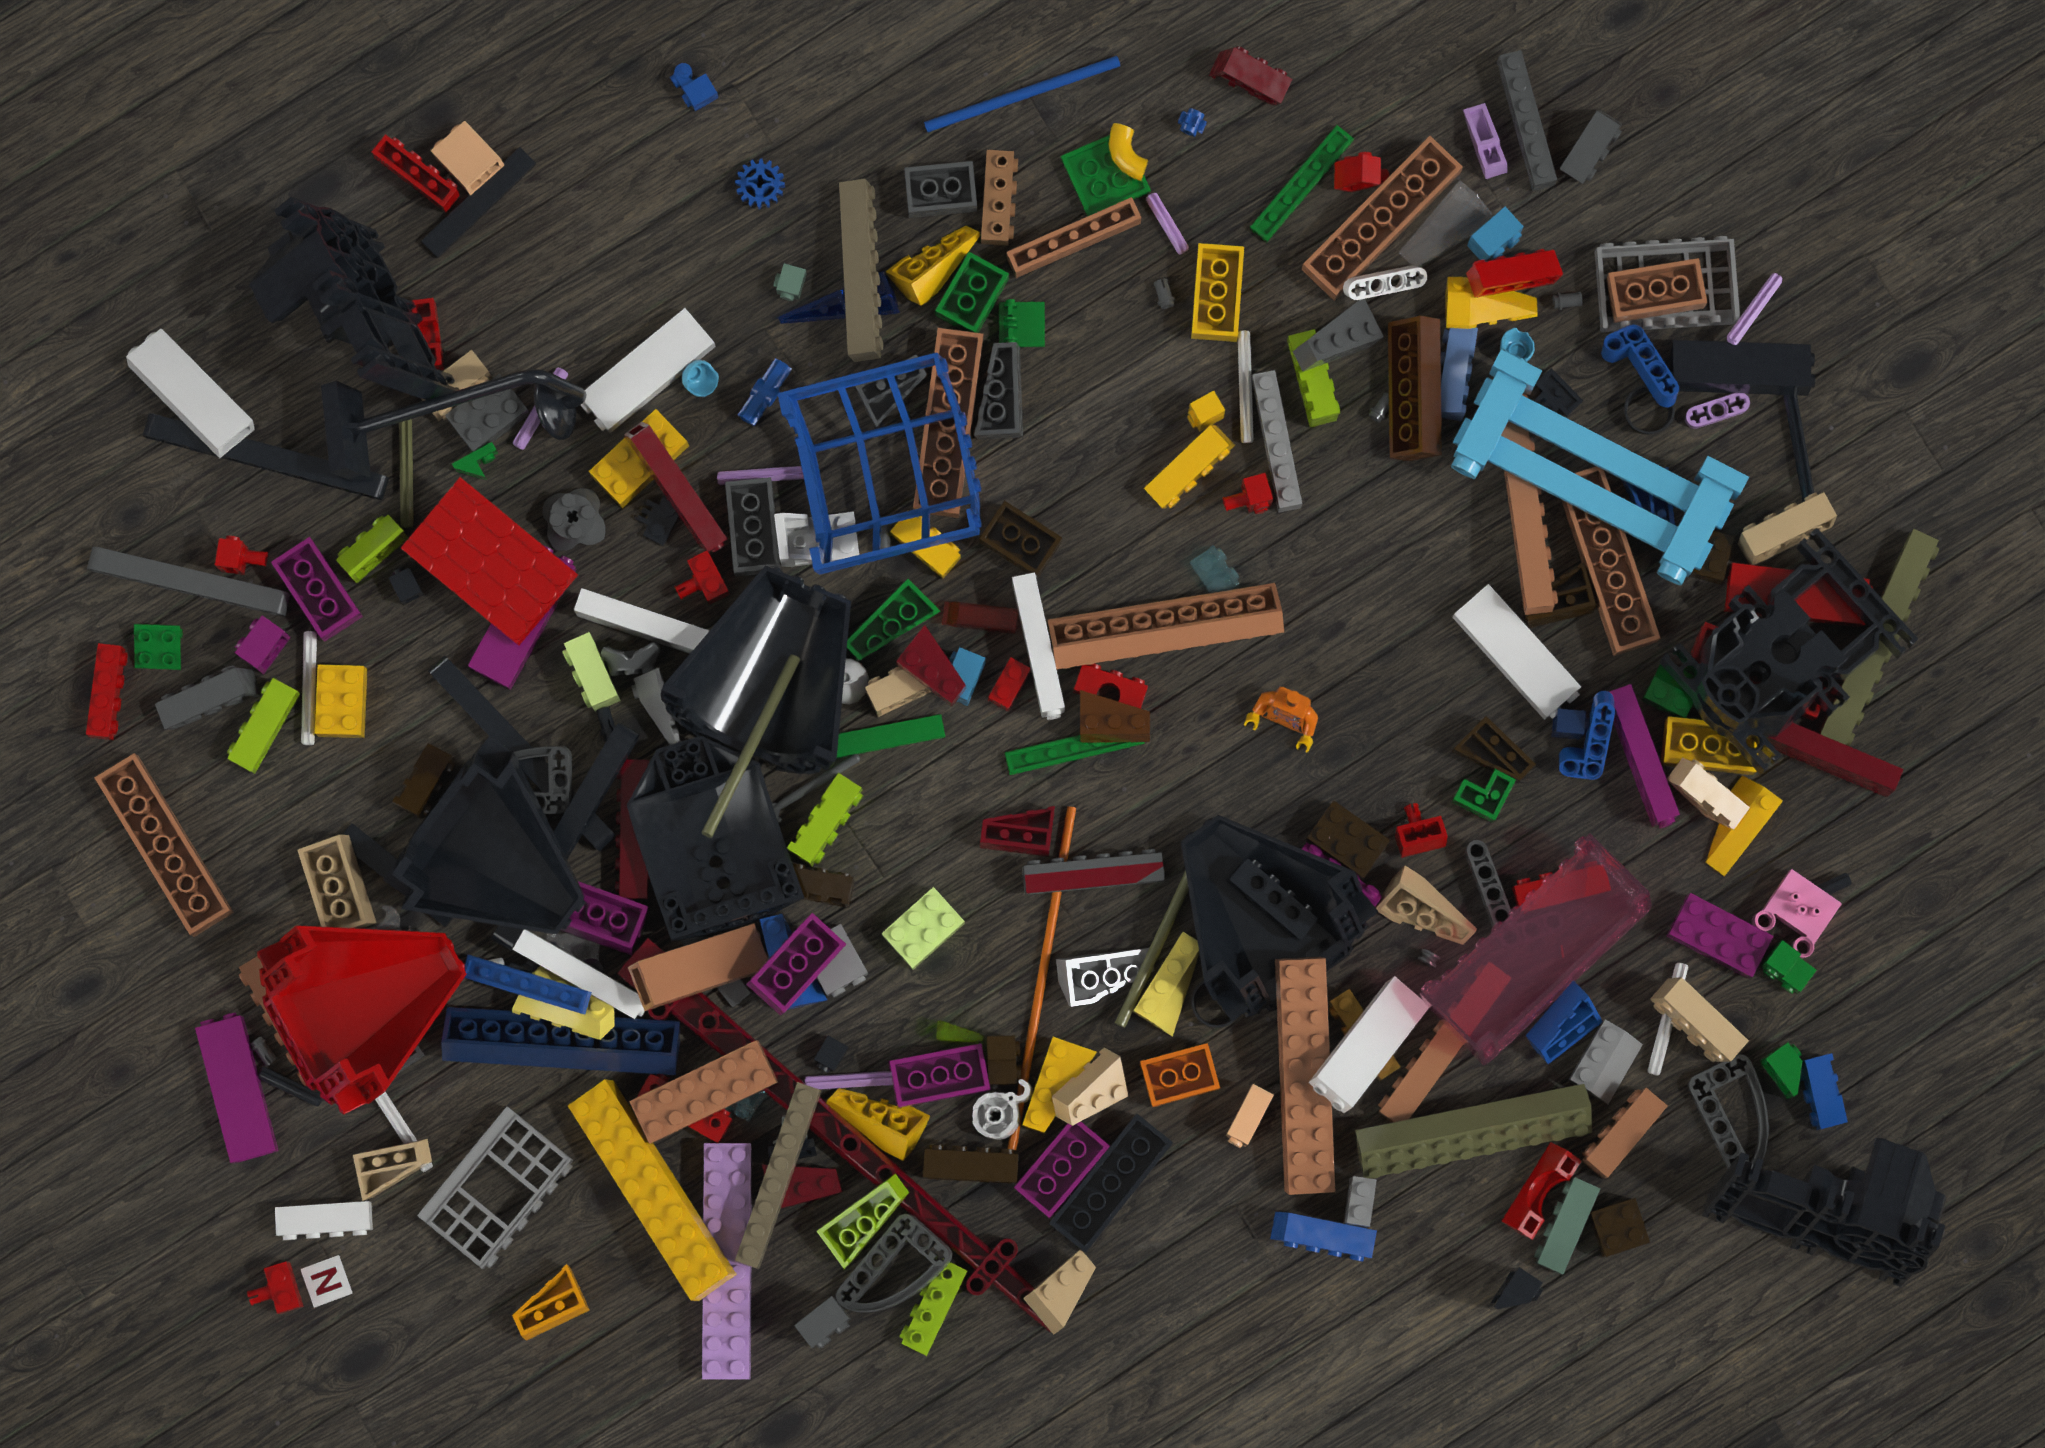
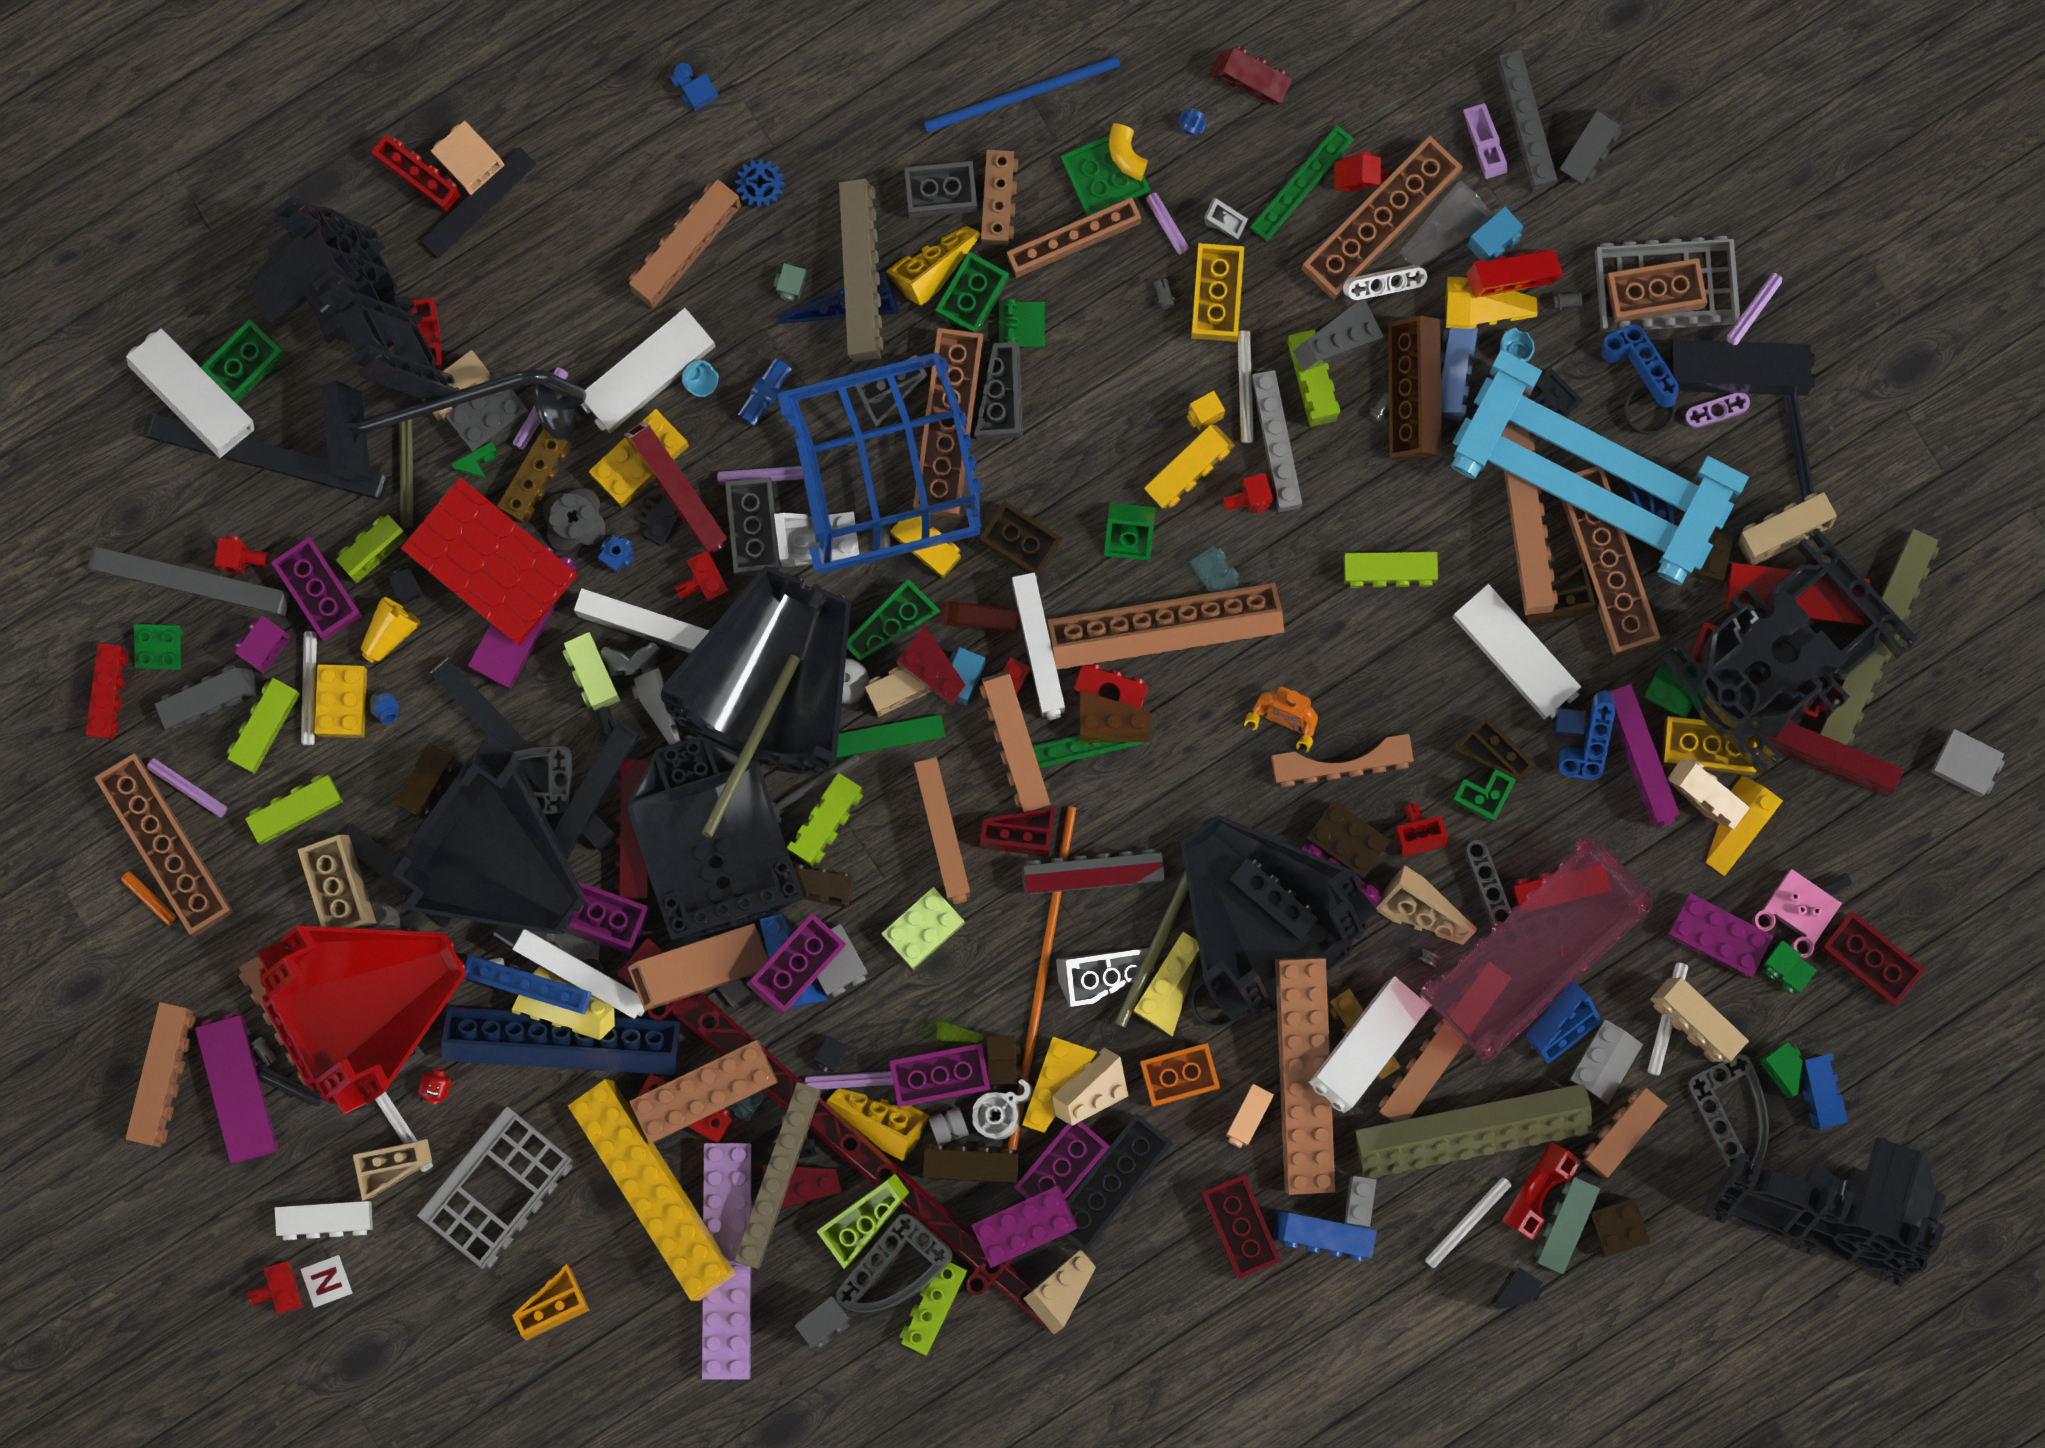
none -> orange axle [121,871,177,925]
none -> nougat brick [126,1002,196,1147]
none -> lavender axle [147,758,228,817]
none -> green brick [201,319,286,404]
none -> lime brick [245,774,343,845]
none -> yellow cone [360,597,421,662]
none -> blue rock [370,691,399,724]
none -> red head [418,1068,451,1104]
none -> pearl gold brick [497,428,570,524]
none -> blue brick [598,535,634,574]
none -> nougat brick [629,179,741,309]
none -> nougat brick [914,757,971,904]
none -> light grey wheel [928,1106,969,1145]
none -> magenta brick [972,1185,1078,1268]
none -> nougat brick [979,670,1051,813]
none -> green slope [1104,503,1155,561]
none -> dark red brick [1201,1174,1281,1280]
none -> light grey slope [1204,198,1248,239]
none -> nougat arch [1271,734,1414,788]
none -> lime brick [1344,552,1438,588]
none -> white axle [1425,1177,1511,1268]
none -> dark red brick [1819,911,1925,1008]
none -> light grey brick [1930,729,2005,797]

